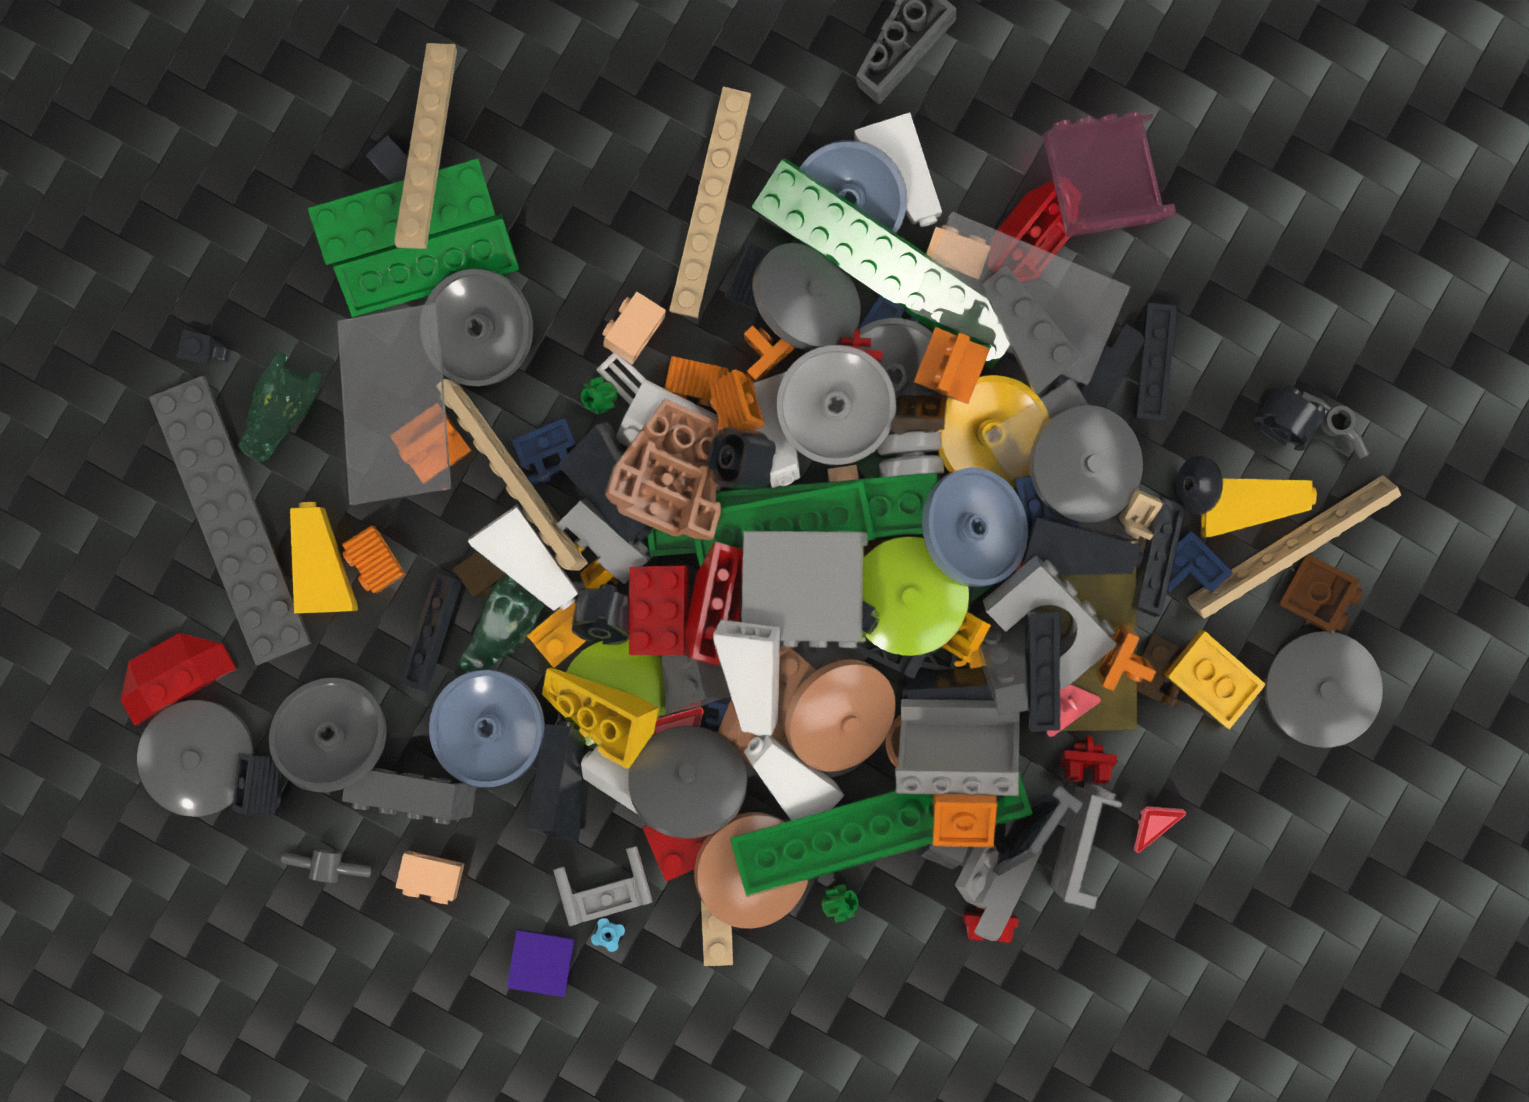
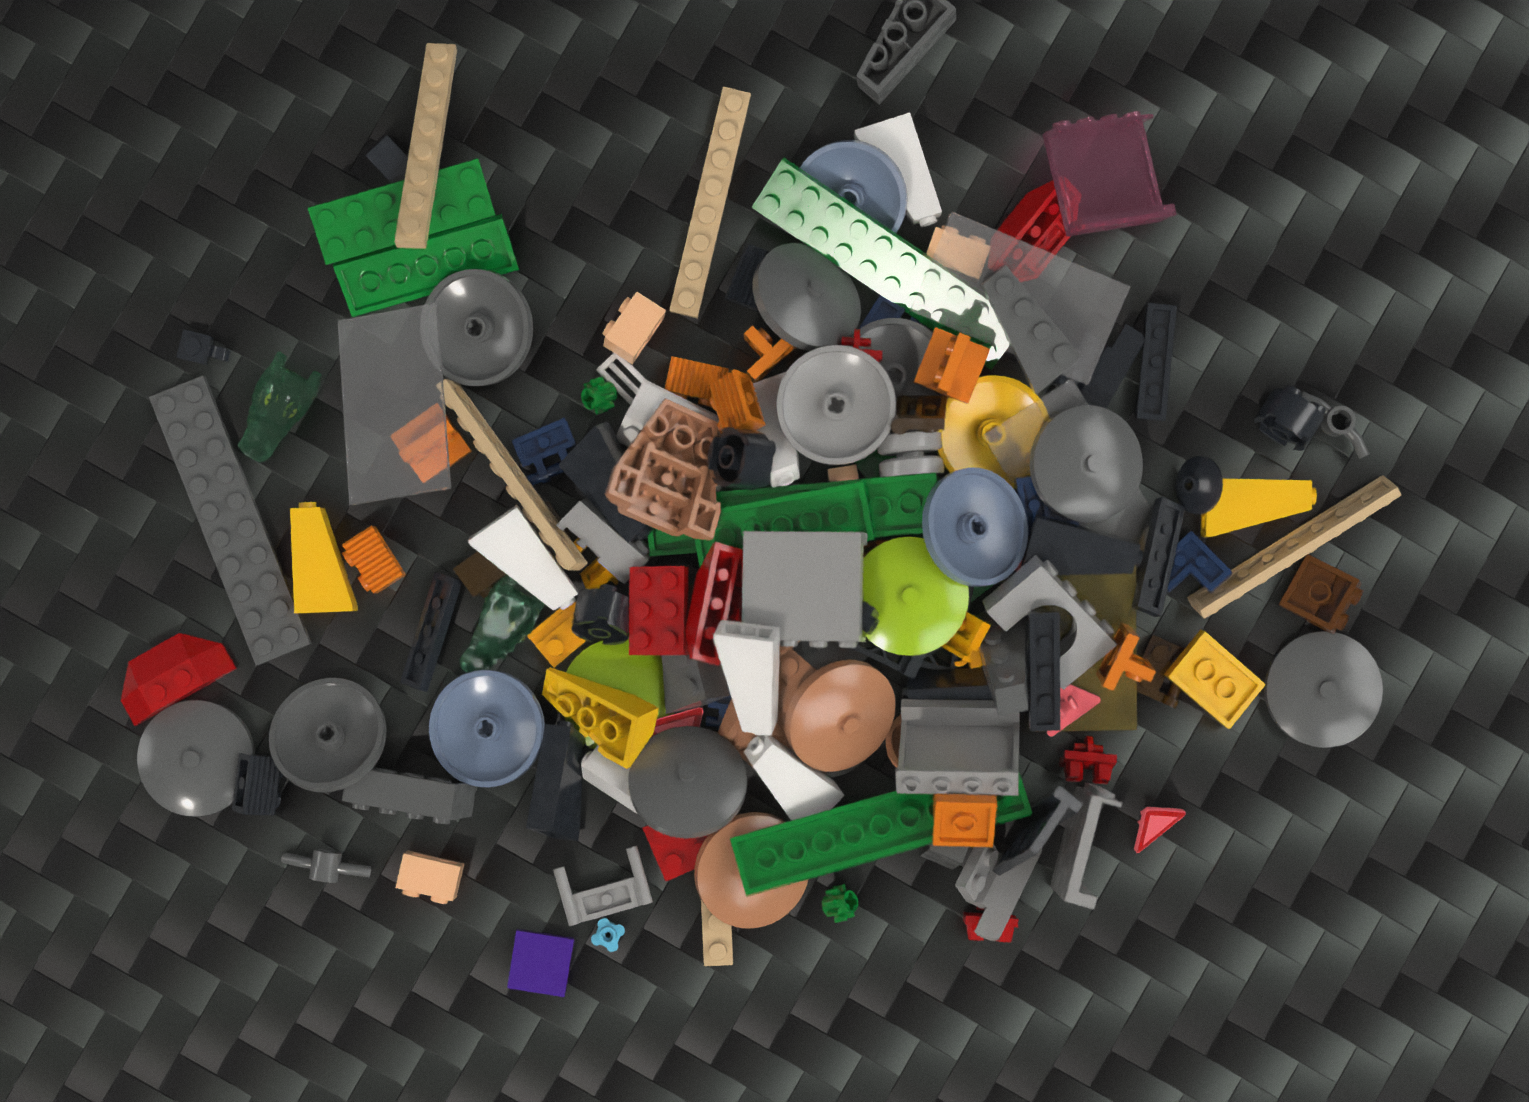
tan bracket [1118,489,1163,540] -> none

